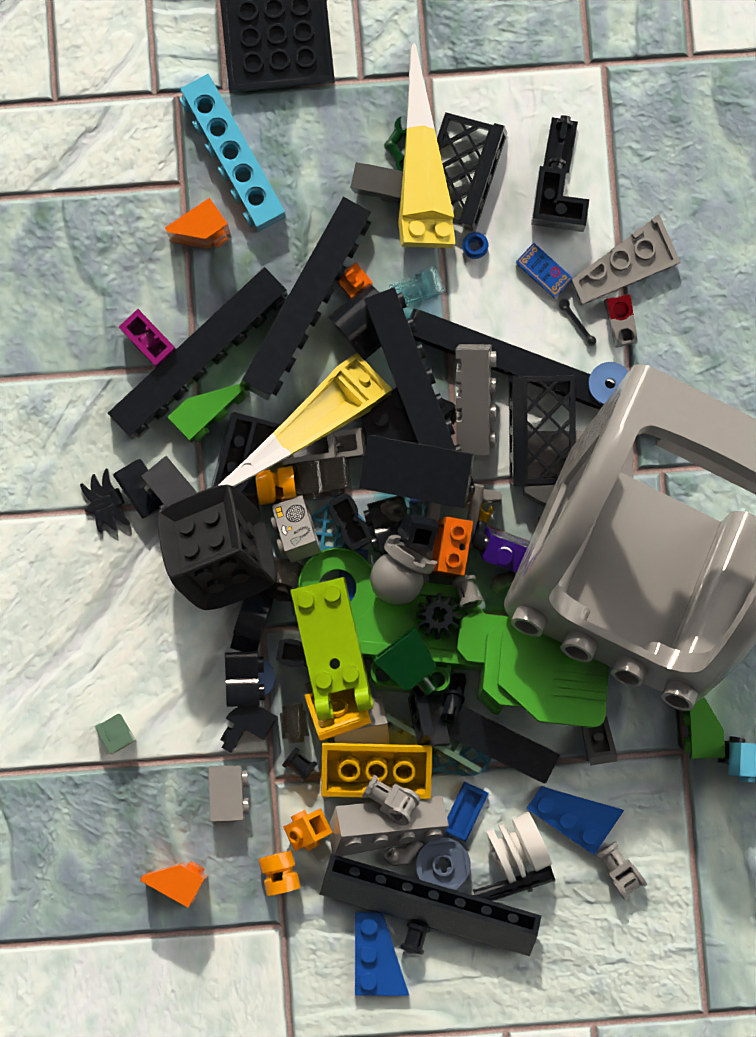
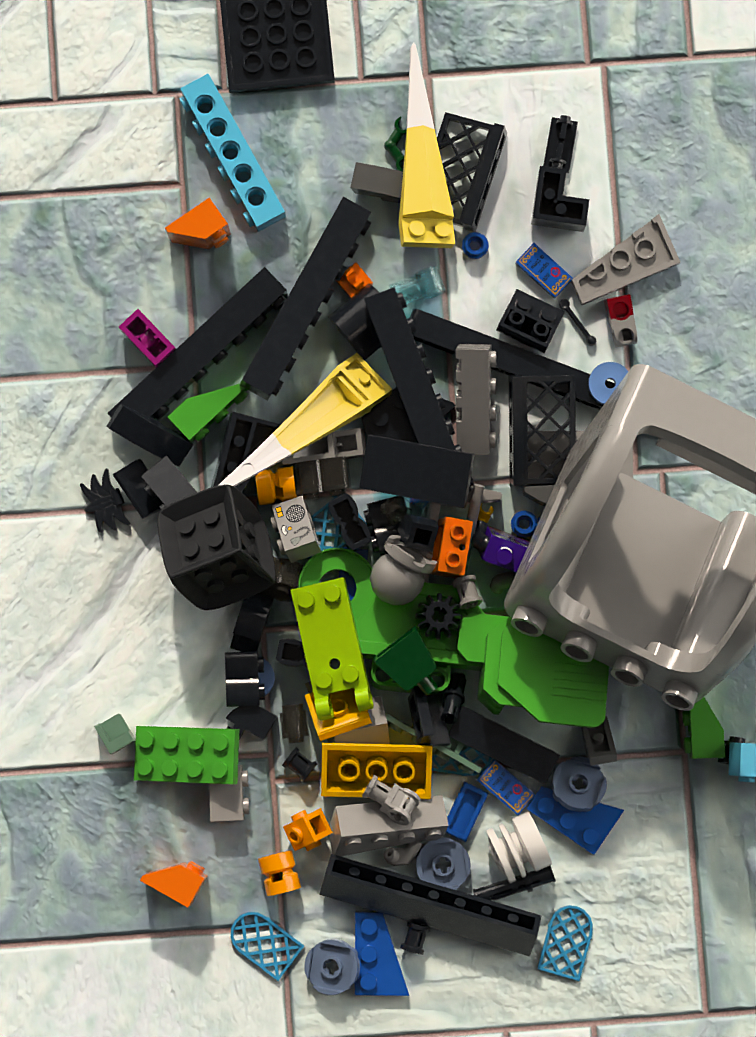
light grey connector [596,842,647,900] -> none
none -> black slope [107,404,194,467]
none -> bright green plate [134,726,240,784]
none -> dark azure window [231,912,304,981]
none -> sand blue plate [304,939,360,995]
none -> blue tile [476,759,535,815]
none -> black brick [496,289,565,354]
none -> blue plate [511,511,538,538]
none -> dark azure window [537,905,593,981]
none -> sand blue plate [551,756,607,812]

